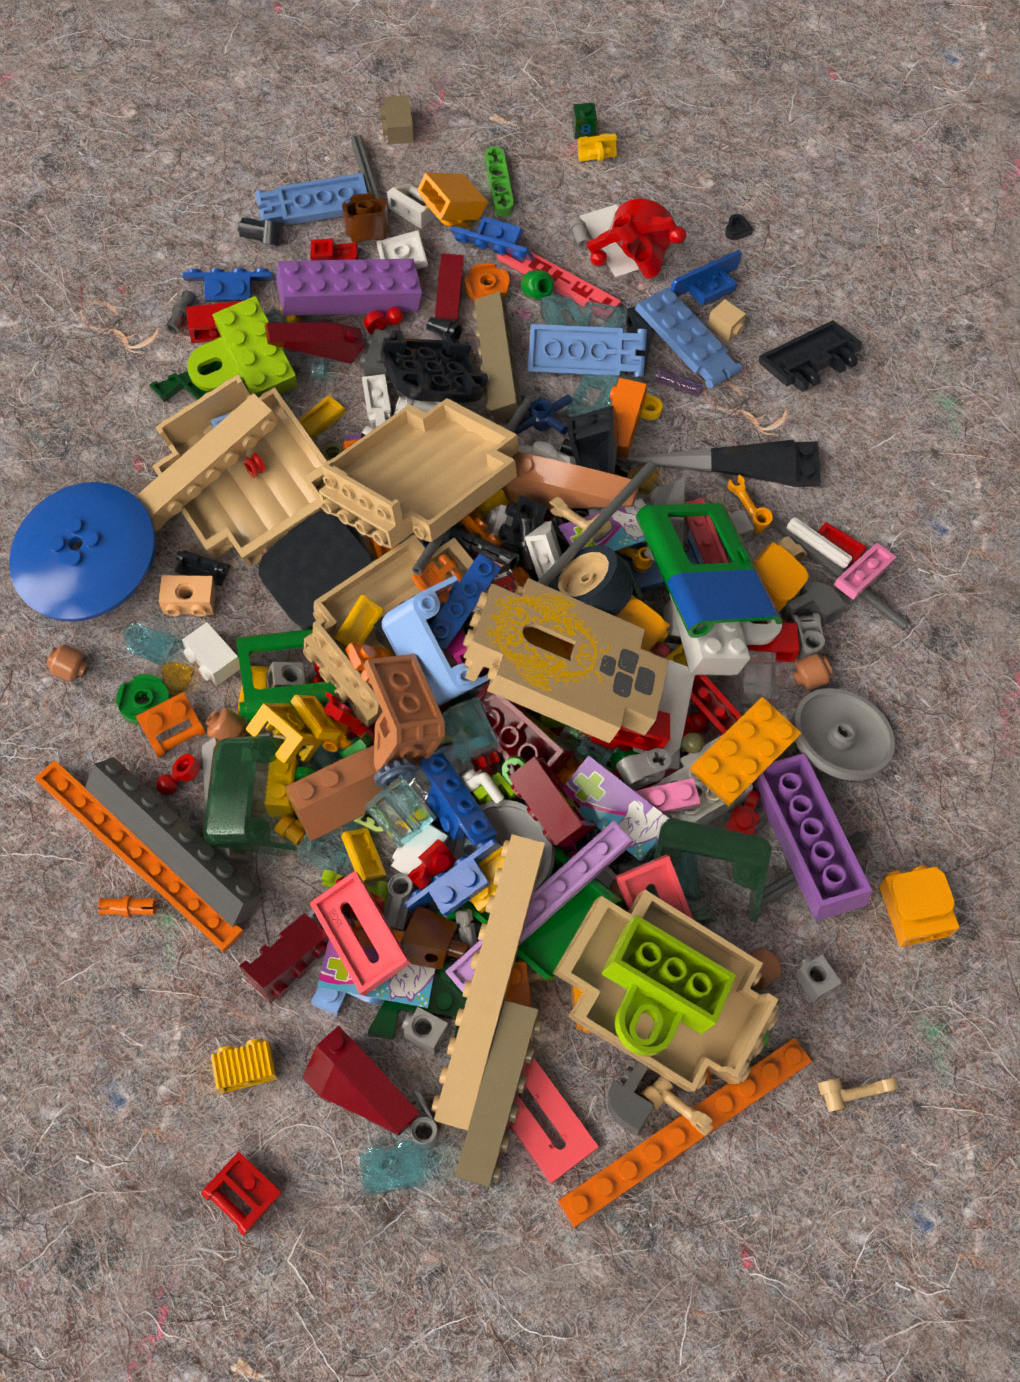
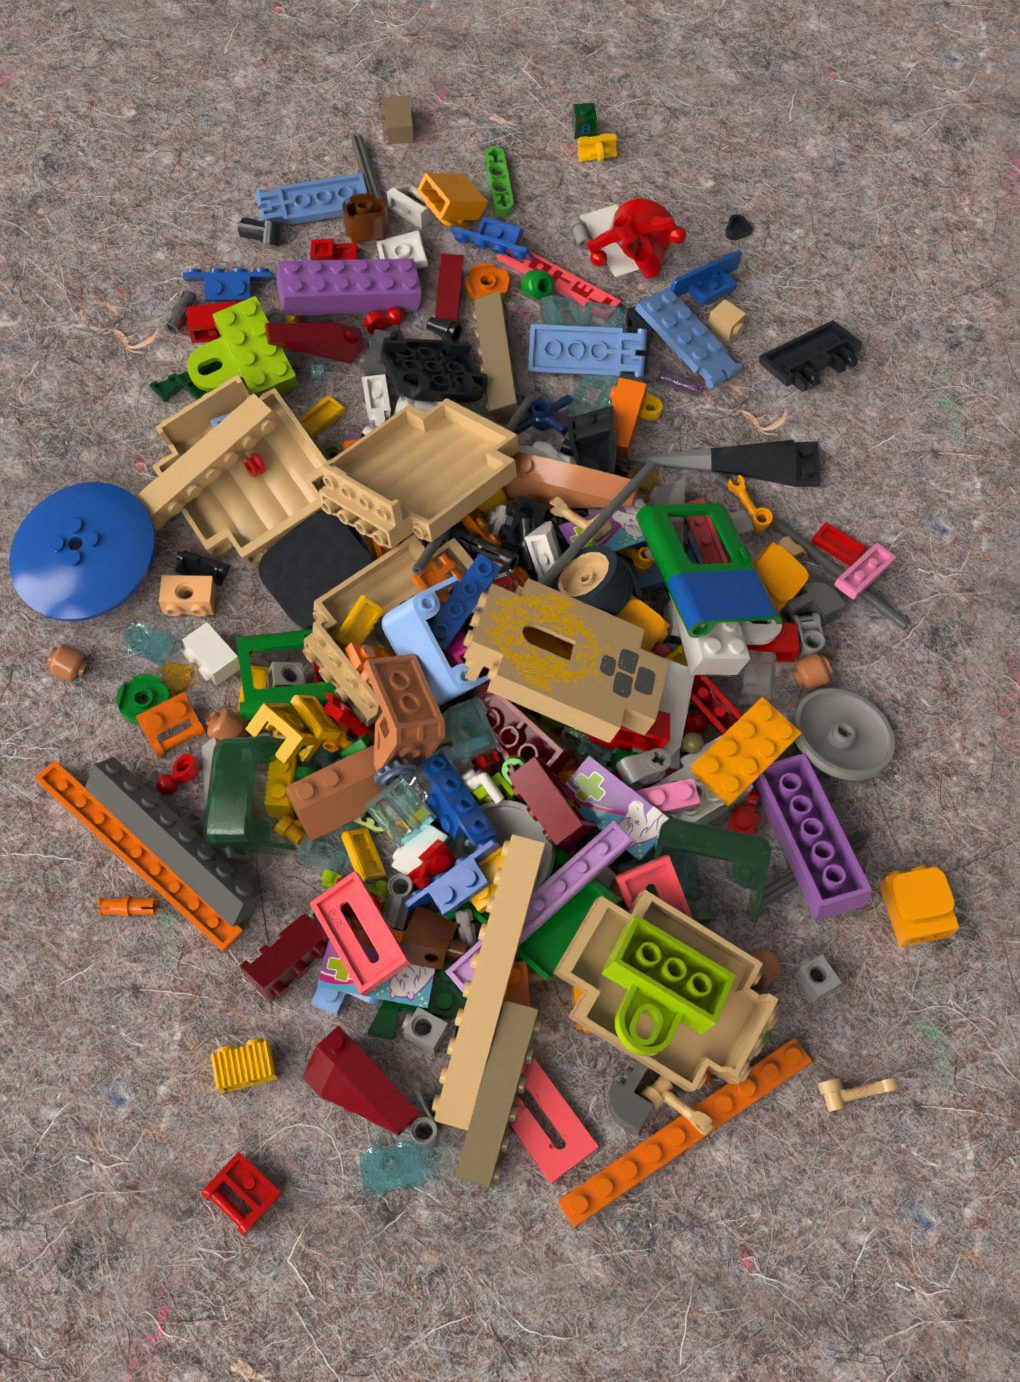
white axle [786,517,852,569] -> none

